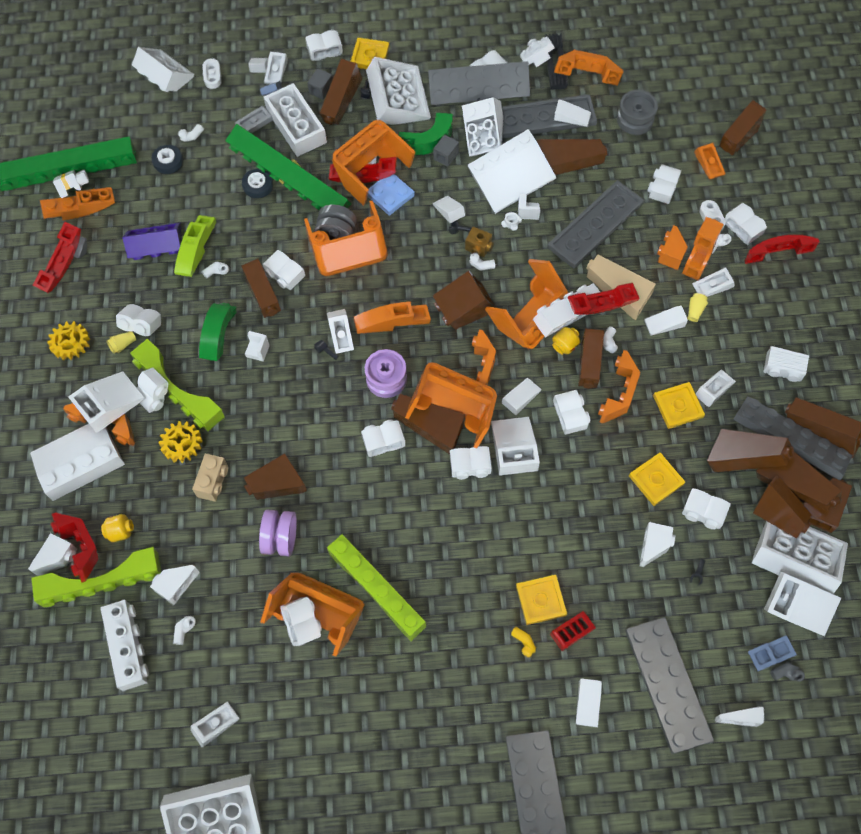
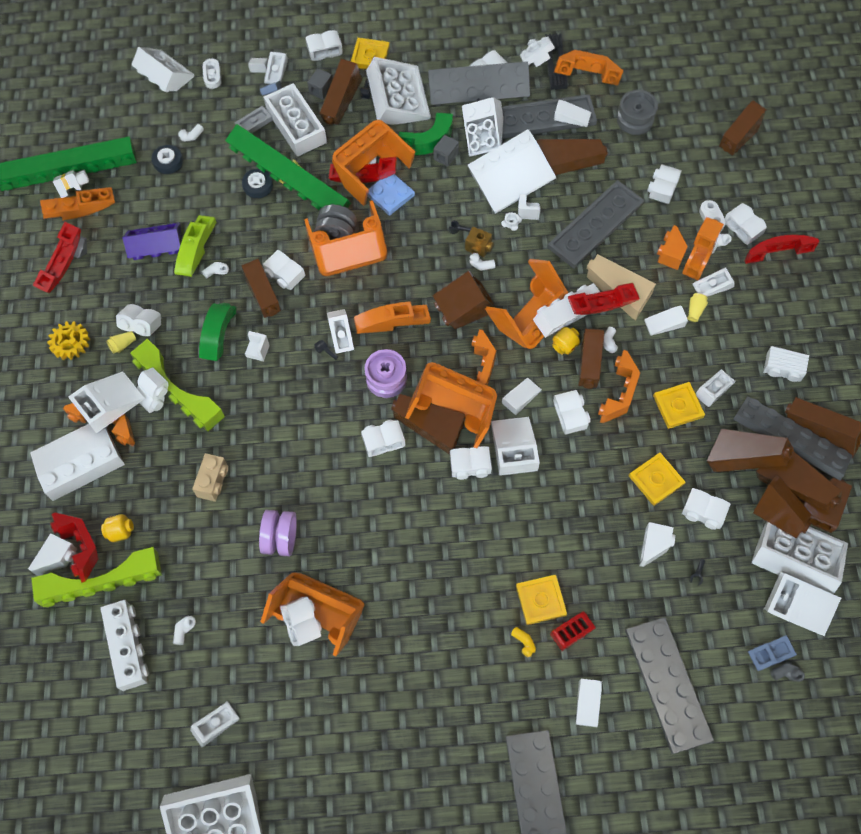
white slope [150,565,200,605] -> none
yellow gear [159,421,203,463] -> none
reddish brown slope [244,453,307,500] -> none
lime arch [327,535,426,641] -> none
white slope [433,196,465,223] -> none
orange slope [694,143,726,180] -> none
white slope [715,707,764,727] -> none

